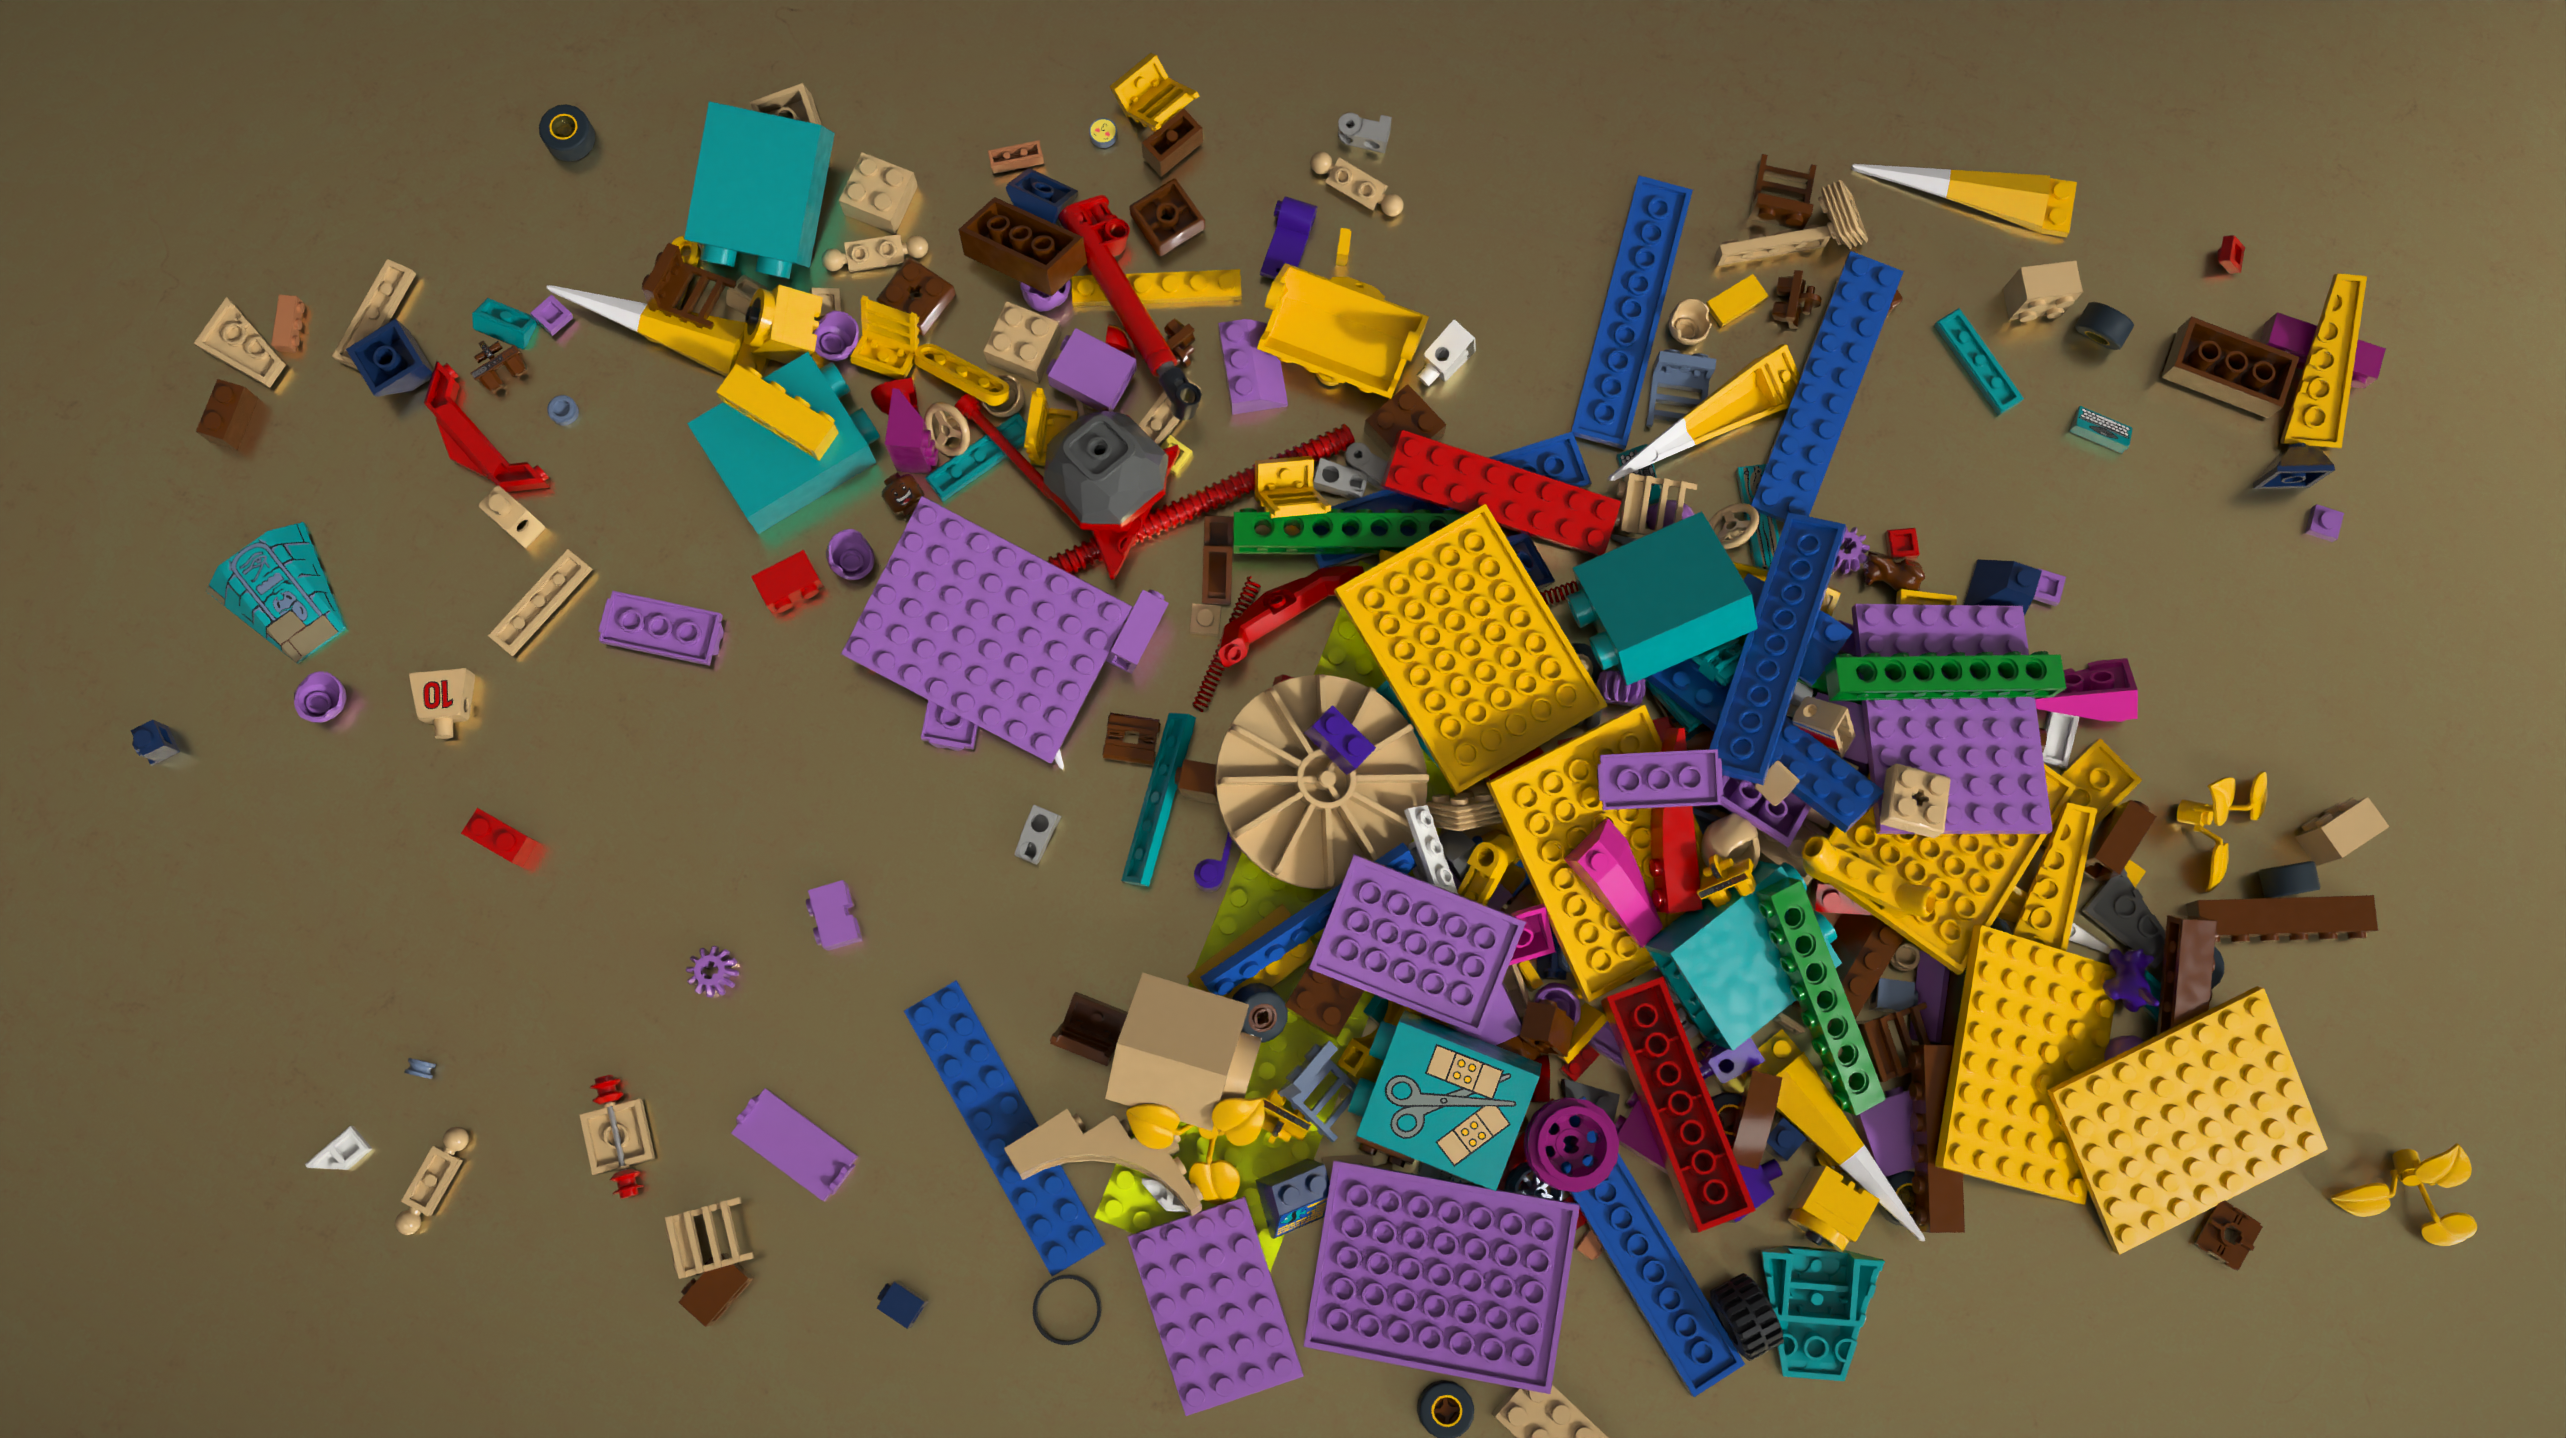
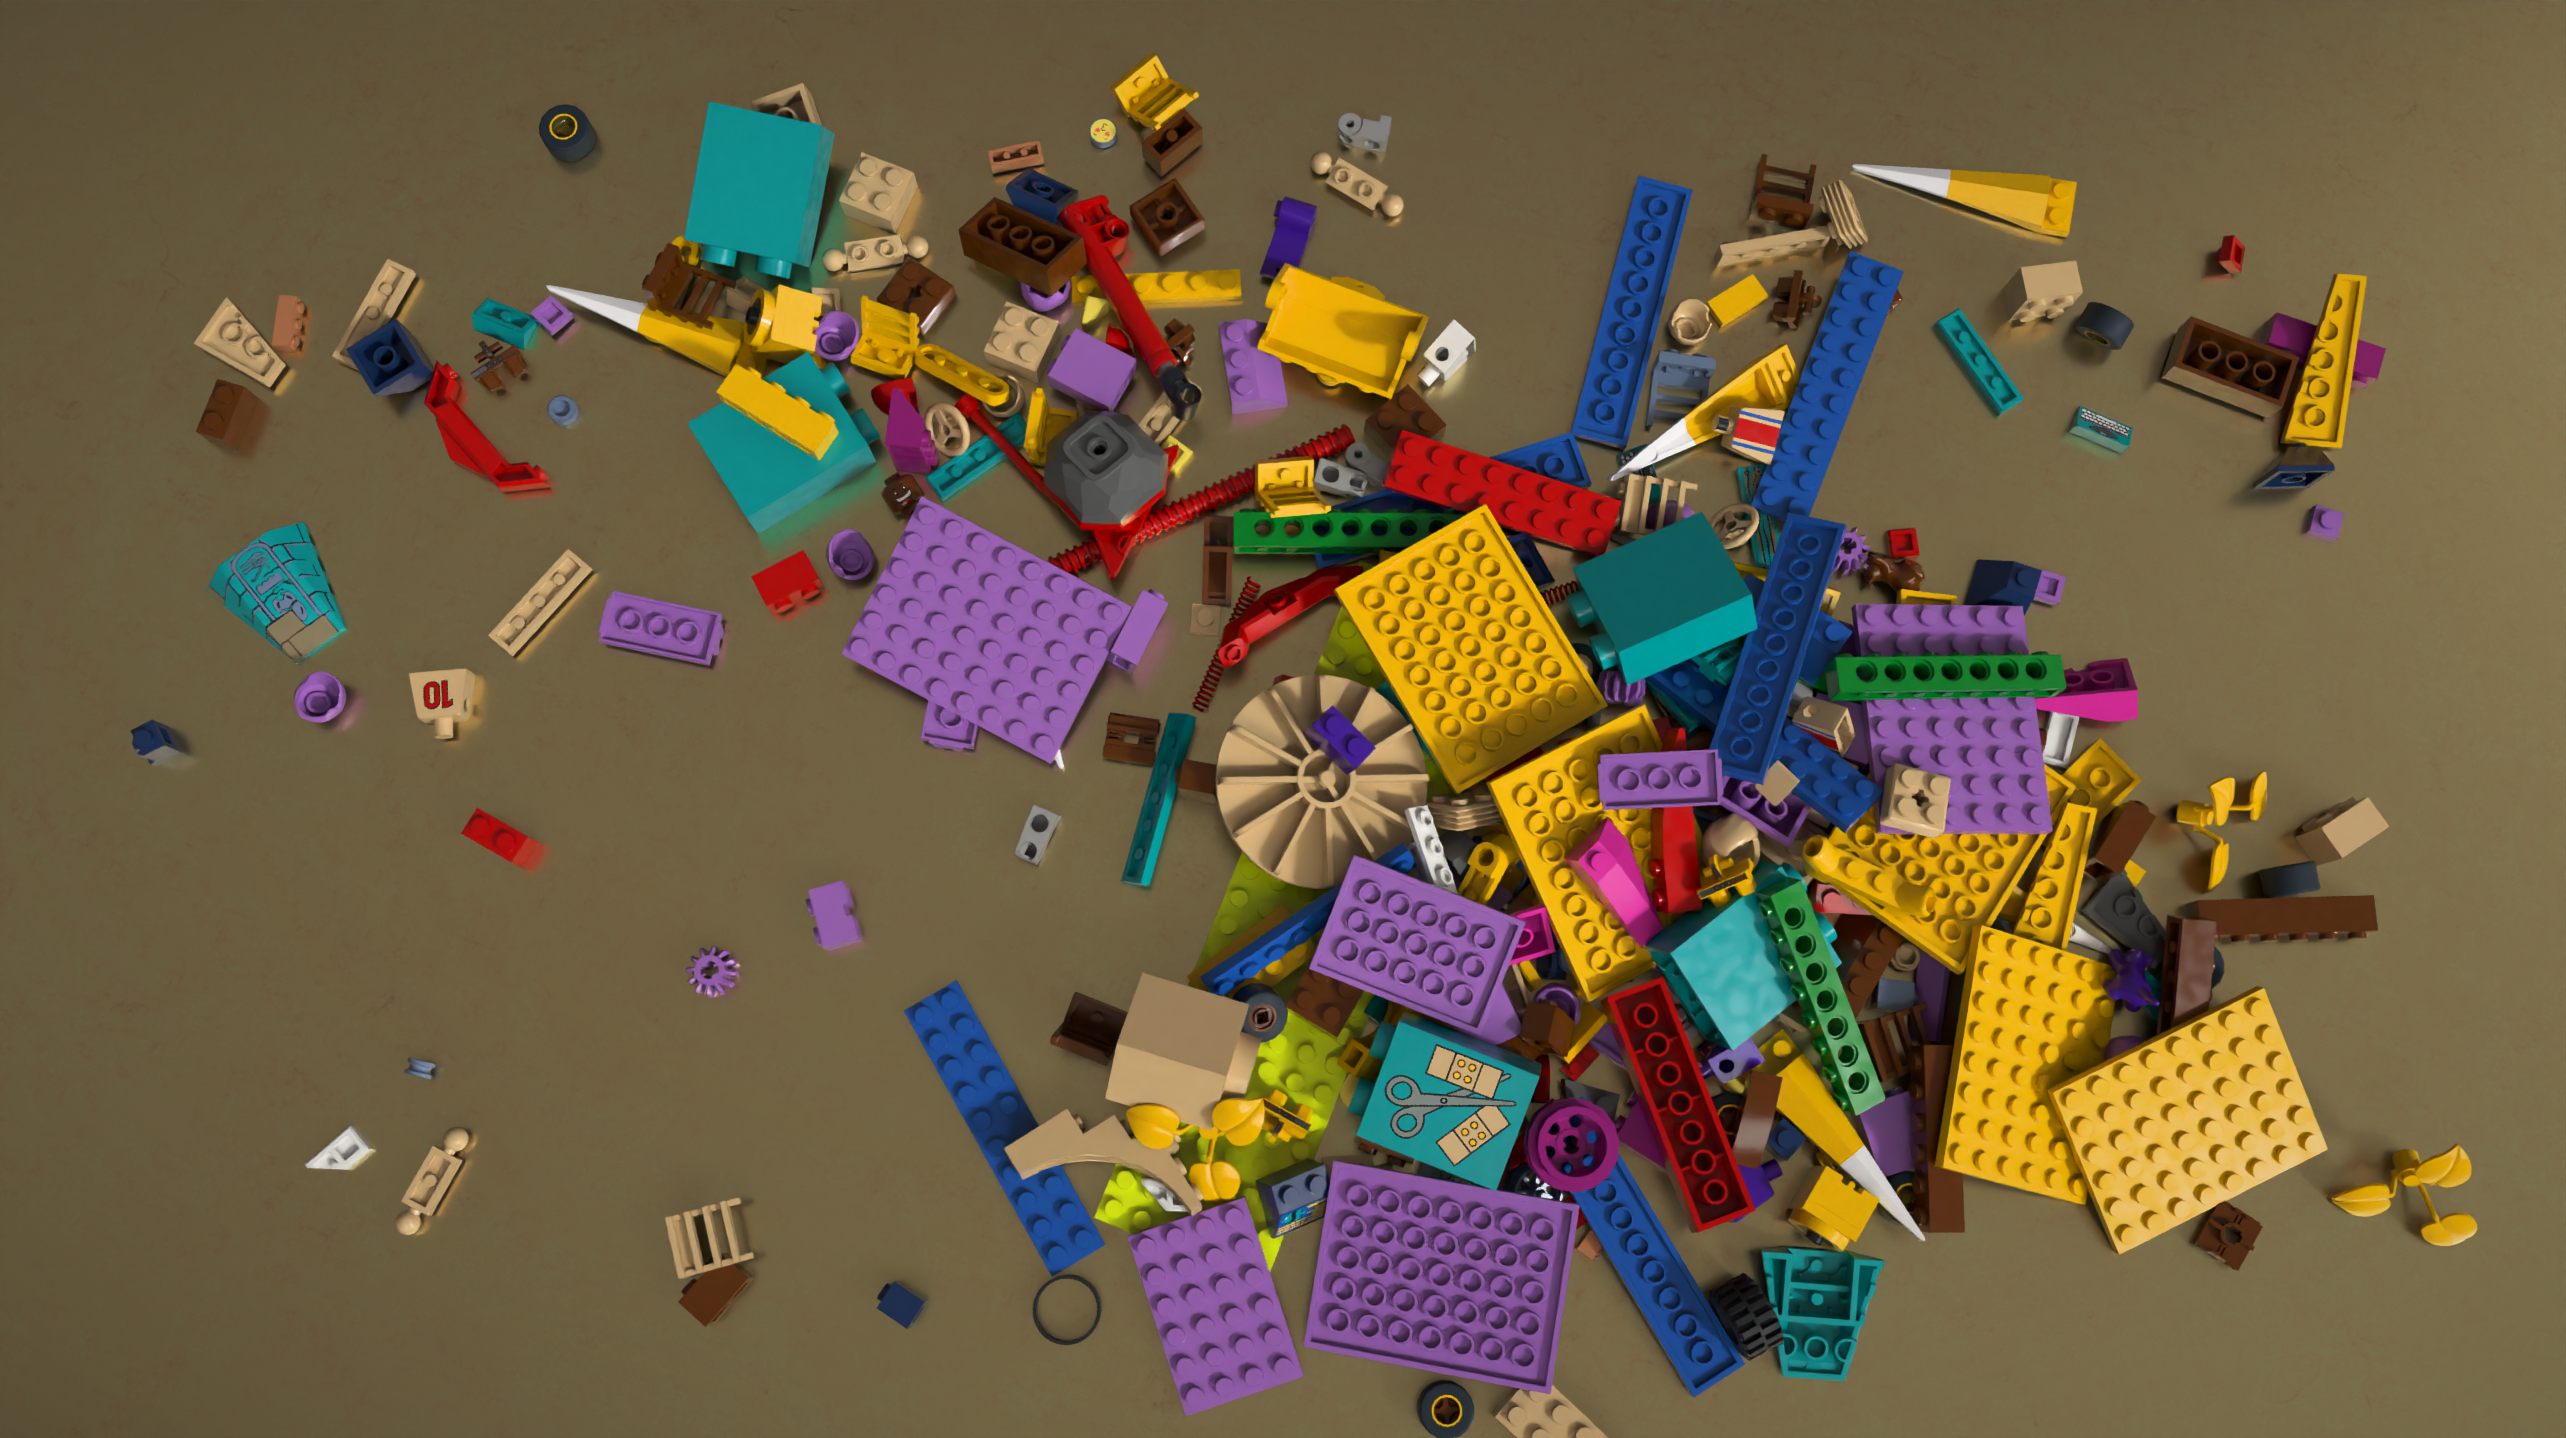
tan torso [478,485,546,549] -> none
tan plate [579,1075,655,1199] -> none
medium lavender brick [731,1088,858,1201] -> none
dark purple door [1194,832,1234,893] -> none
sand blue plate [1278,1040,1357,1143] -> none
yellow tile [1336,228,1352,266] -> none
none -> light yellow slope [1081,296,1109,333]
none -> torso [1711,407,1785,465]

